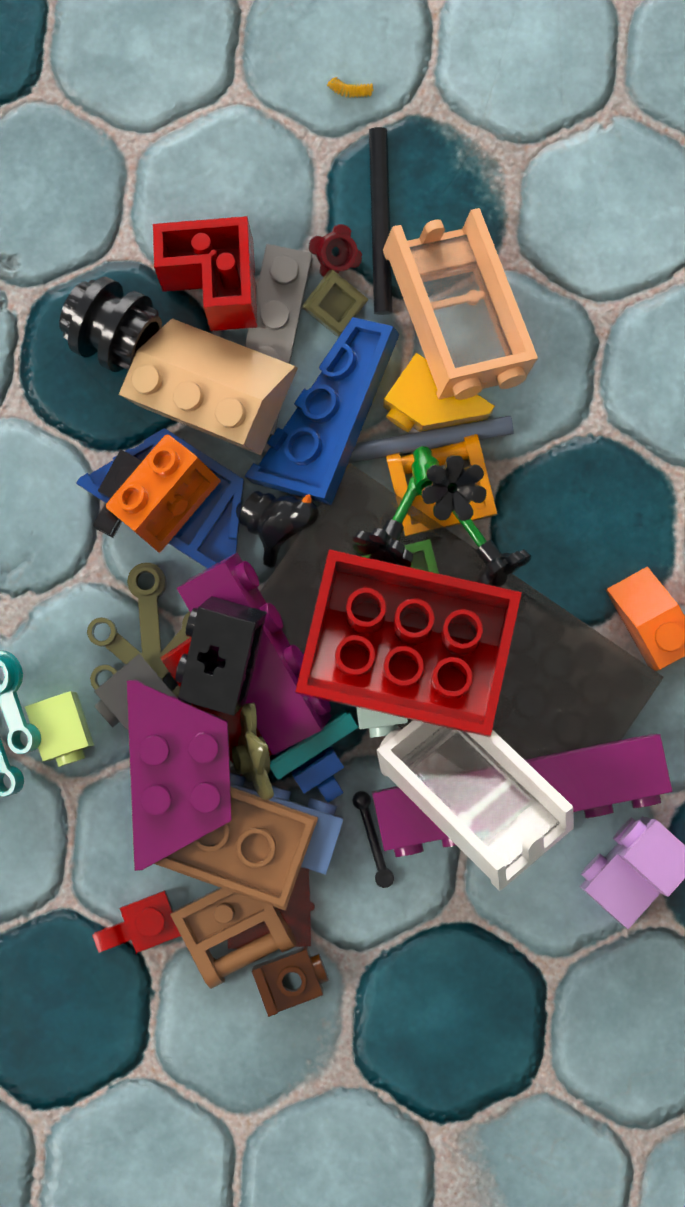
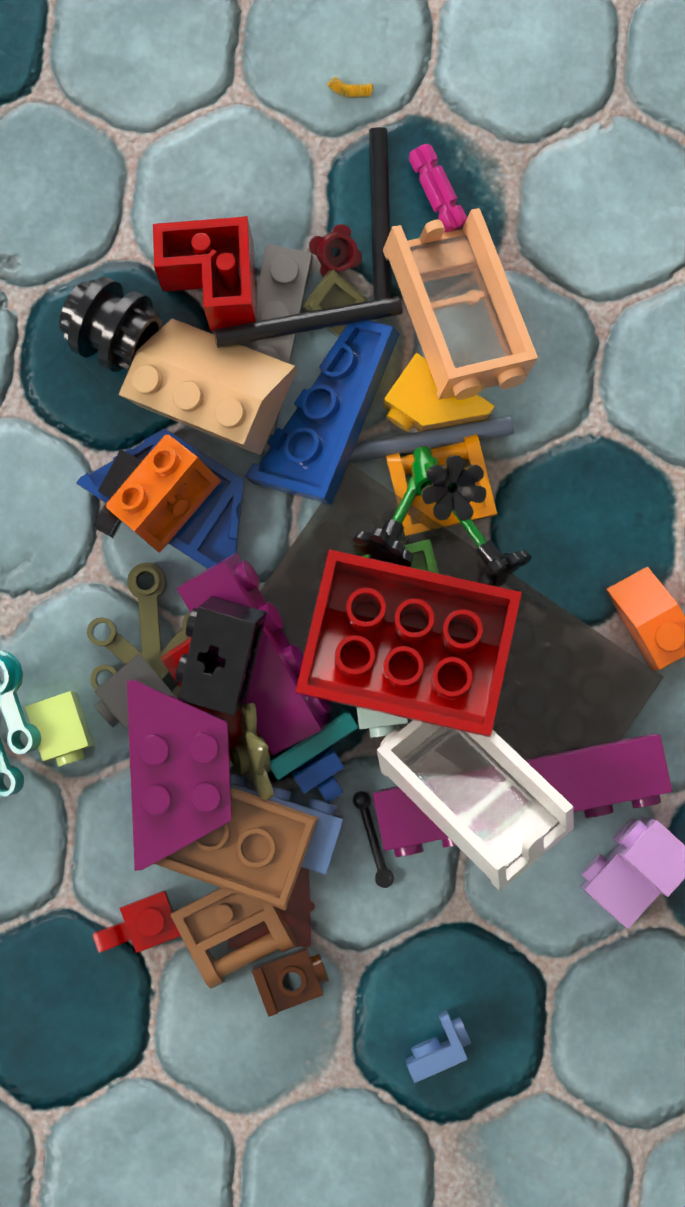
black animal [239,491,319,568] -> none
none -> black bar [214,296,403,348]
none -> medium blue bracket [406,1010,472,1083]
none -> dark pink axle [409,144,467,232]

